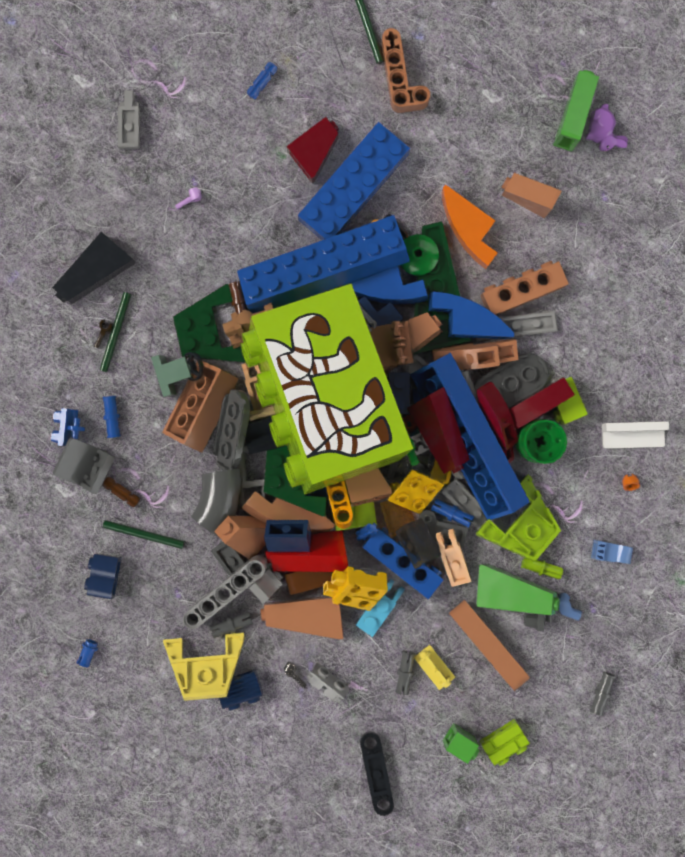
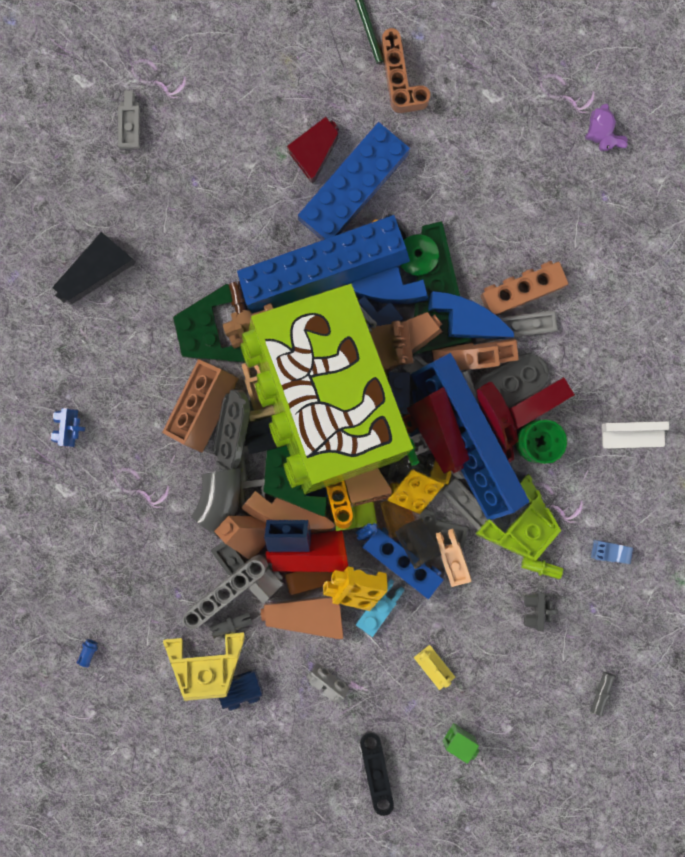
dark grey bracket [53,438,115,495] -> none
dark blue brick [84,553,122,599] -> none
dark brown hand [94,319,113,348] -> none
dark green bar [99,292,131,372] -> none
blue pin [102,396,121,438] -> none
reddish brown axle [102,477,140,507] -> none
dark green piece [103,520,185,549] -> none
sand green piece [151,352,204,397] -> none
lavender hand [175,187,202,209] -> none
blue axle [247,62,277,100] -> none
clear smoke hand [284,661,307,688] -> none
dark grey pin [395,651,415,695] -> none
blue pin [431,499,474,528] -> none
orange slope [441,184,498,269] -> none
nougat beam [449,600,530,691] -> none
bright green slope [477,564,560,615] -> none
lime brick [479,719,530,766] -> none
nougat slope [501,173,562,219] -> none
lime brick [545,376,588,425] -> none
bright green slope [553,70,599,152] -> none
medium blue arm [558,593,582,621] -> none
orange hinge [622,474,640,491] -> none

